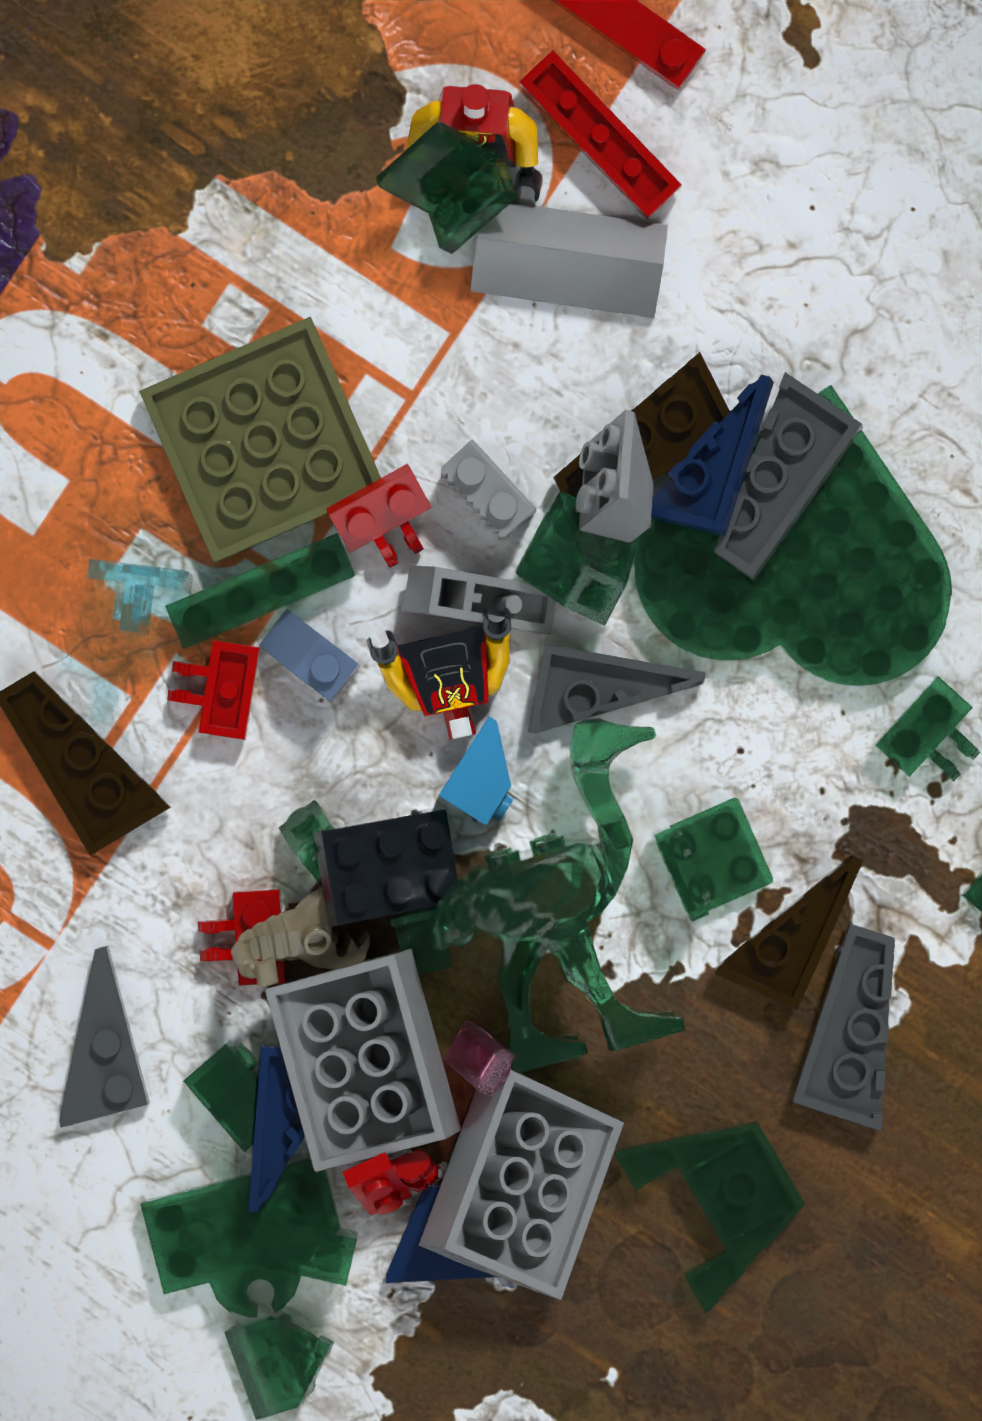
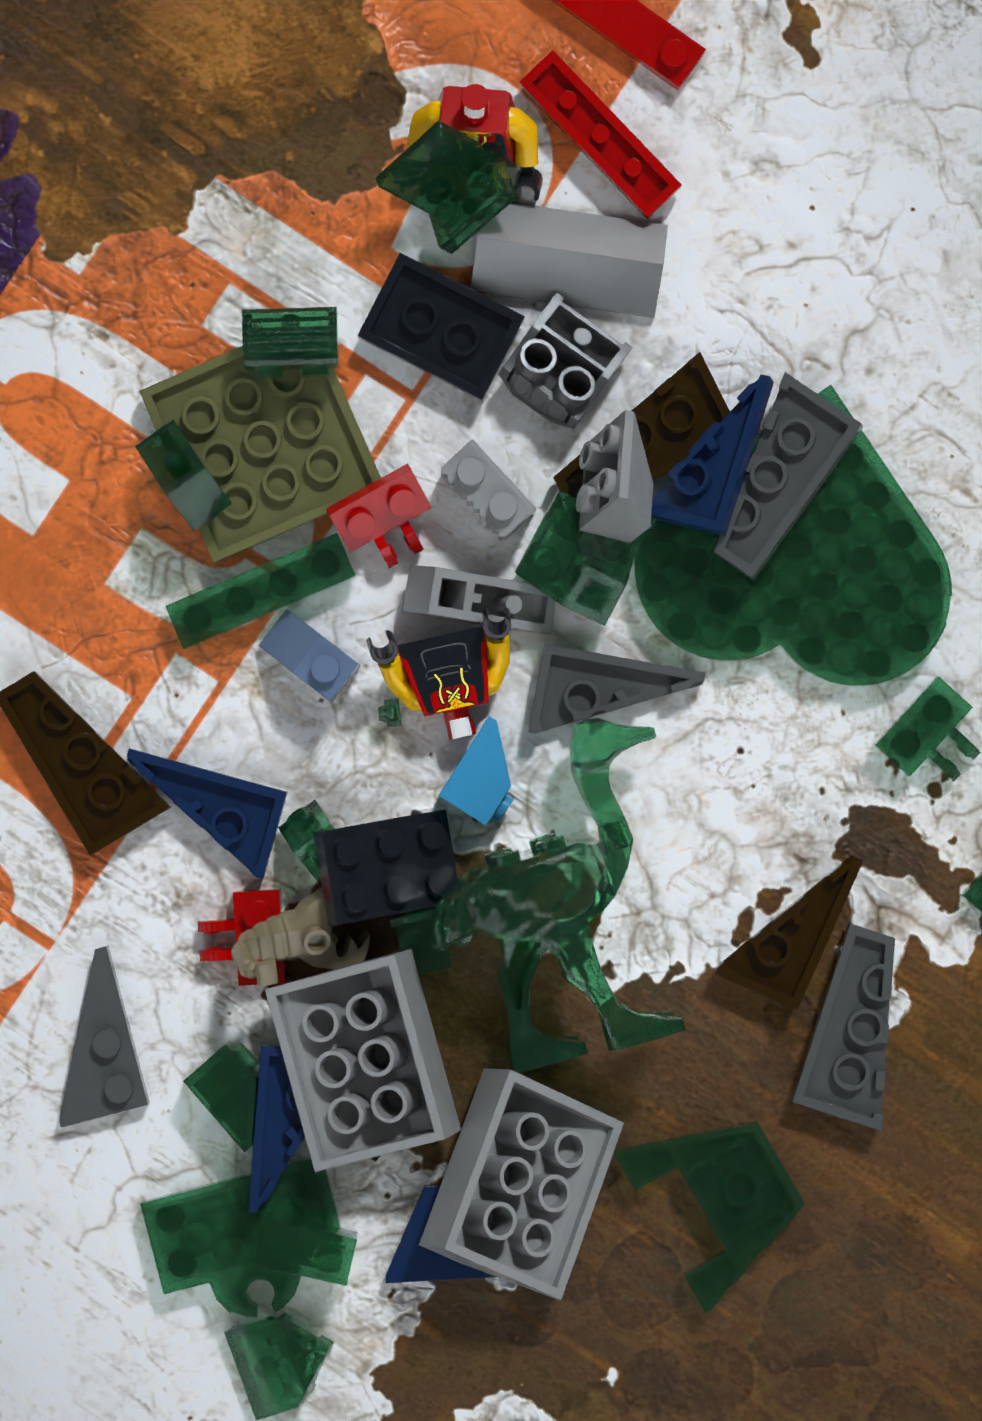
clear light blue bracket [87,559,193,635] -> none
red hinge [167,640,260,740] -> none
red hinge [342,1149,439,1216] -> none
clear pink plate [443,1020,516,1097] -> none
clear green bracket [651,798,773,922] -> none
none -> dark blue wing [126,748,288,879]
none -> clear green slope [135,420,232,531]
none -> clear green brick [241,307,340,379]
none -> black plate [357,253,525,401]
none -> clear green piece [378,698,402,728]
none -> dark grey slope [498,293,633,429]

